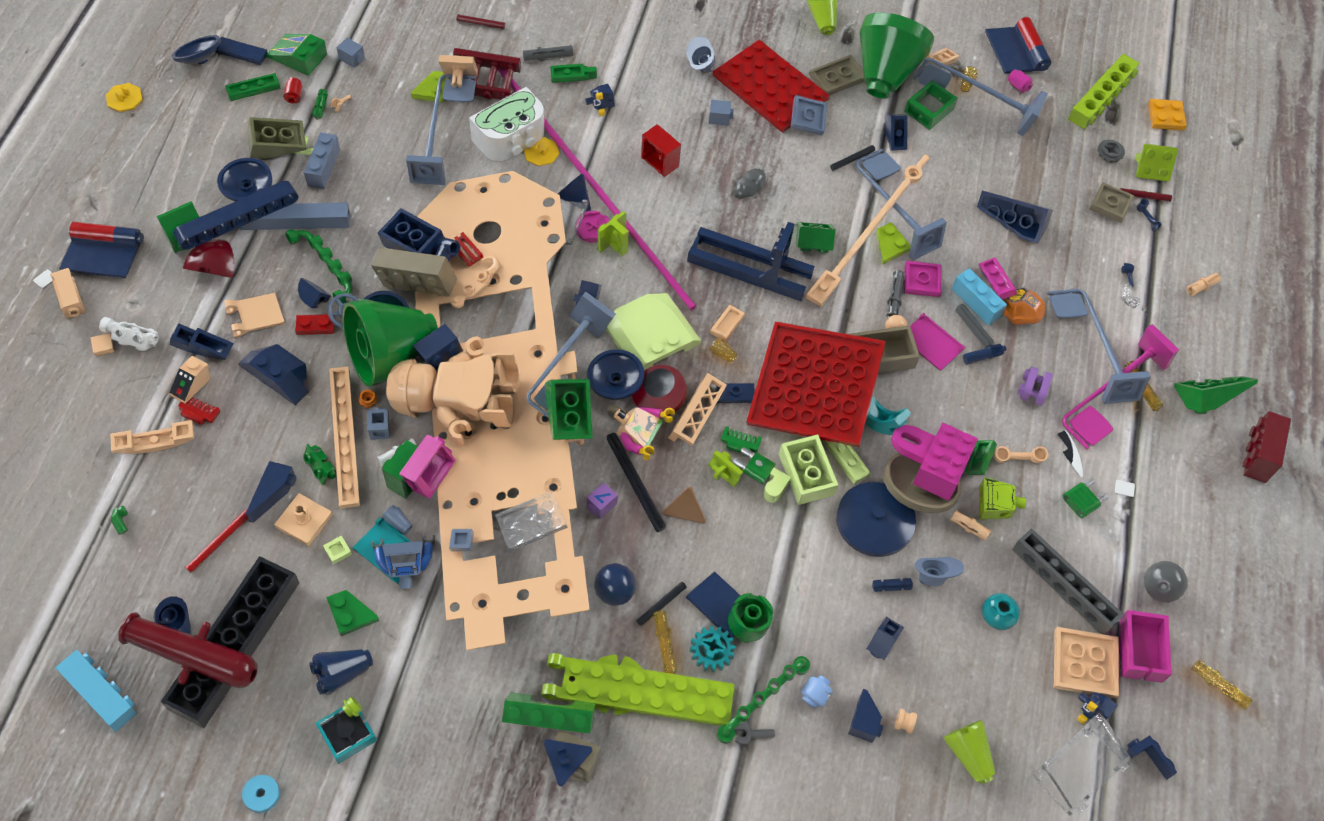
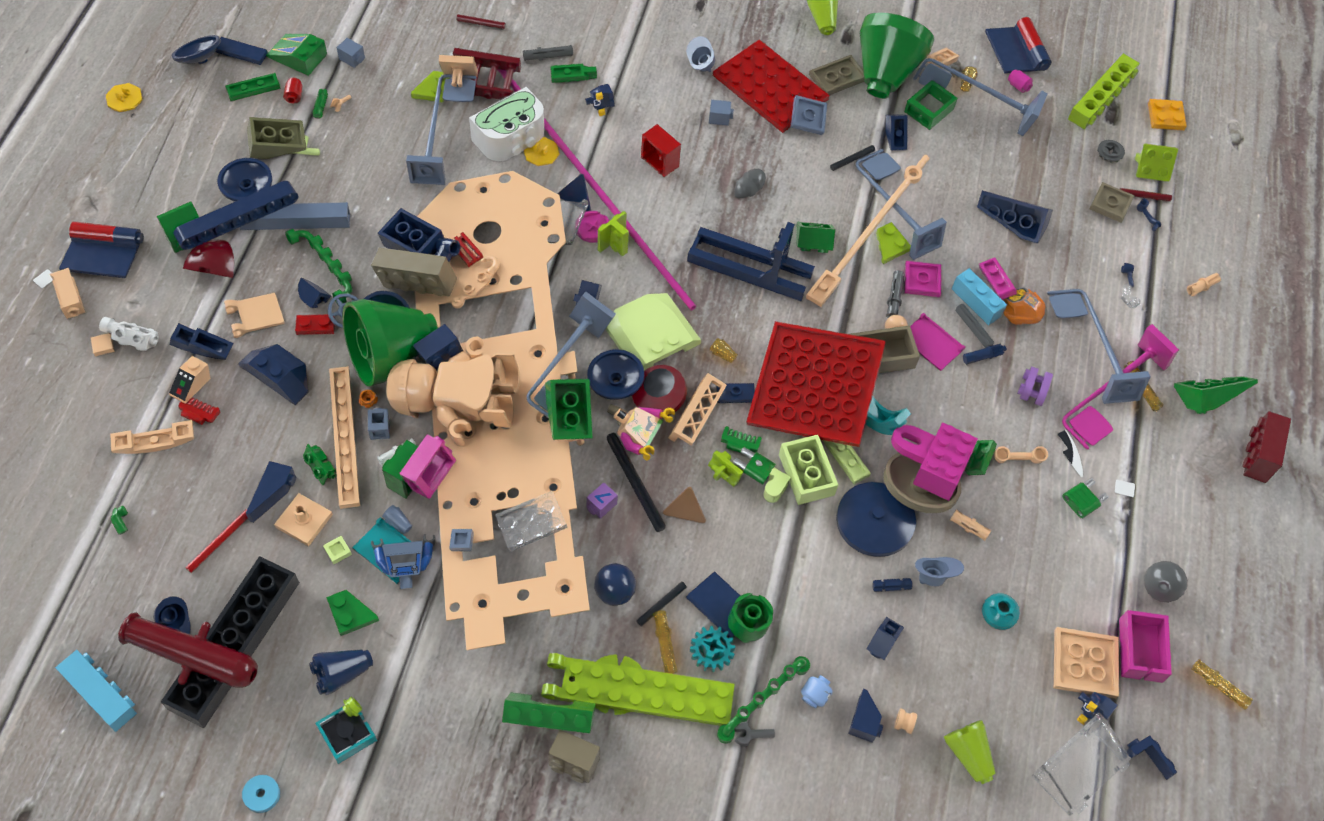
sand blue brick [304,132,340,189] -> none
dark blue piece [544,739,592,787] -> none
light nougat tile [710,305,745,342] -> none
lime torso [979,477,1026,520] -> none
dark grey brick [1012,528,1124,635] -> none

